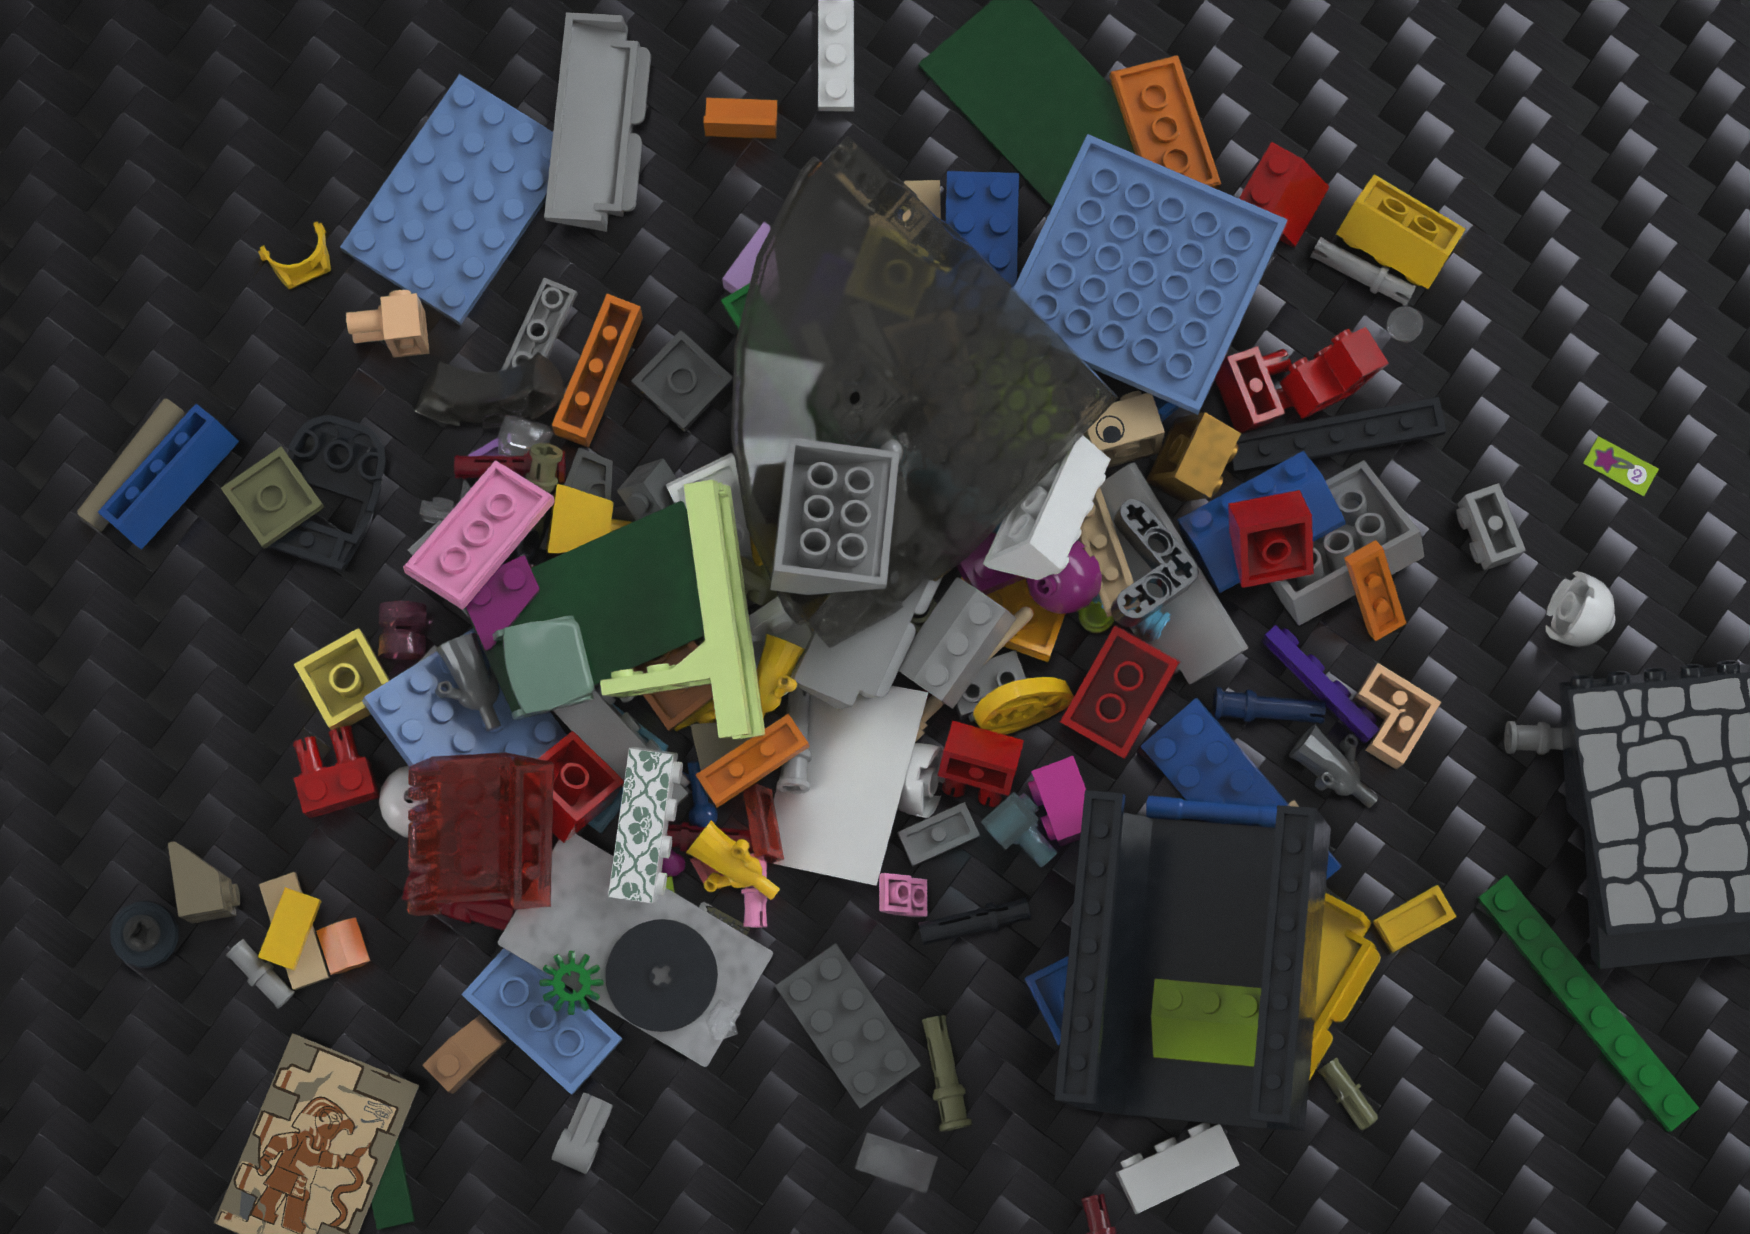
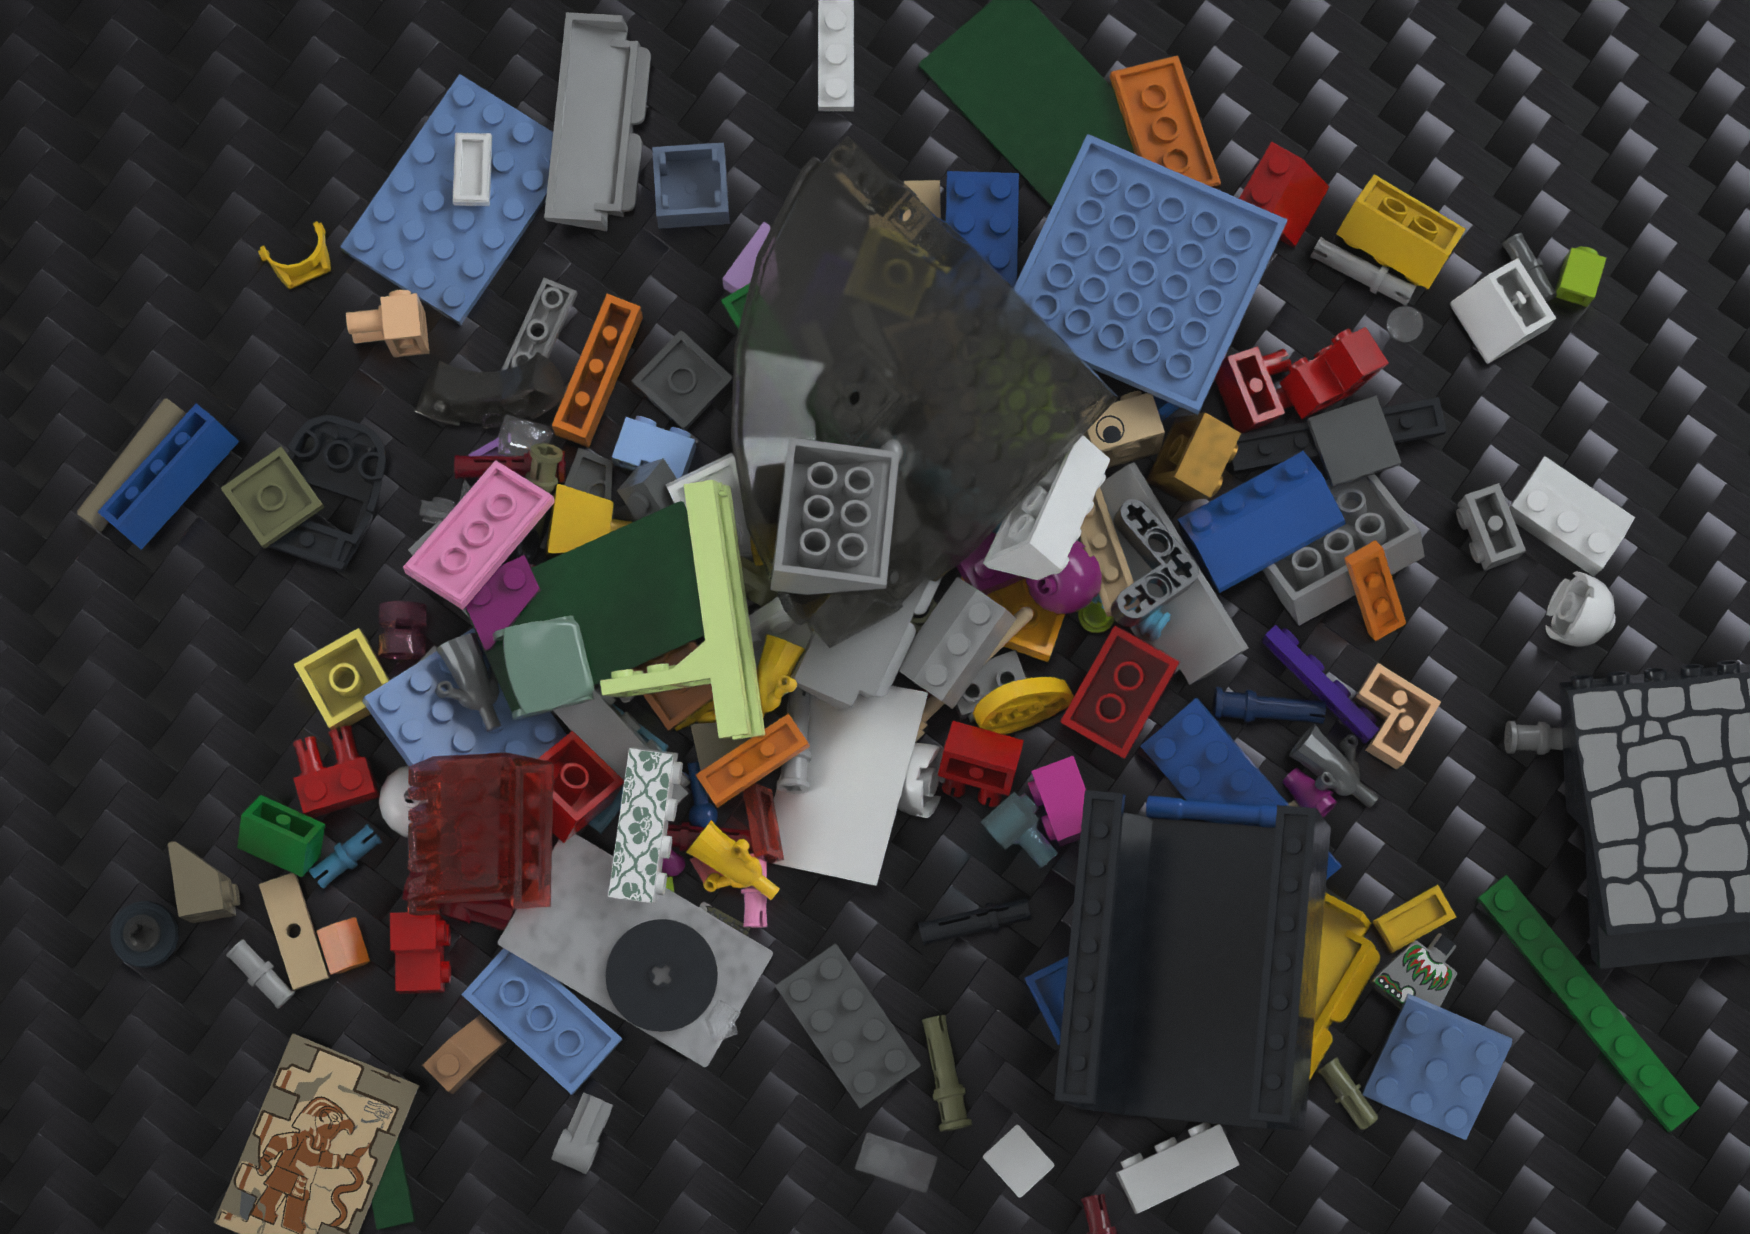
yellow tile [258,887,321,971] -> none
green gear [539,951,604,1015] -> none
orange panel [704,98,778,139] -> none
bright pink slope [879,873,927,917] -> none
light grey plate [897,802,980,867] -> none
lime slope [1151,979,1261,1067] -> none
red slope [1228,490,1314,588] -> none
lime sticker [1583,436,1659,496] -> none
none -> green brick [237,795,325,877]
none -> dark azure pin [309,824,382,888]
none -> red brick [390,911,451,994]
none -> white tile [453,133,492,206]
none -> light blue brick [612,416,696,479]
none -> sand blue container [652,142,730,229]
none -> white sticker [983,1125,1054,1197]
none -> magenta cone [1282,767,1337,817]
none -> dark grey tile [1307,395,1401,488]
none -> medium blue plate [1362,994,1512,1140]
none -> torso [1368,933,1457,1009]
none -> white slope [1449,258,1556,364]
none -> dark grey pin [1502,233,1557,302]
none -> white slope [1509,456,1635,577]
none -> lime brick [1555,246,1606,307]

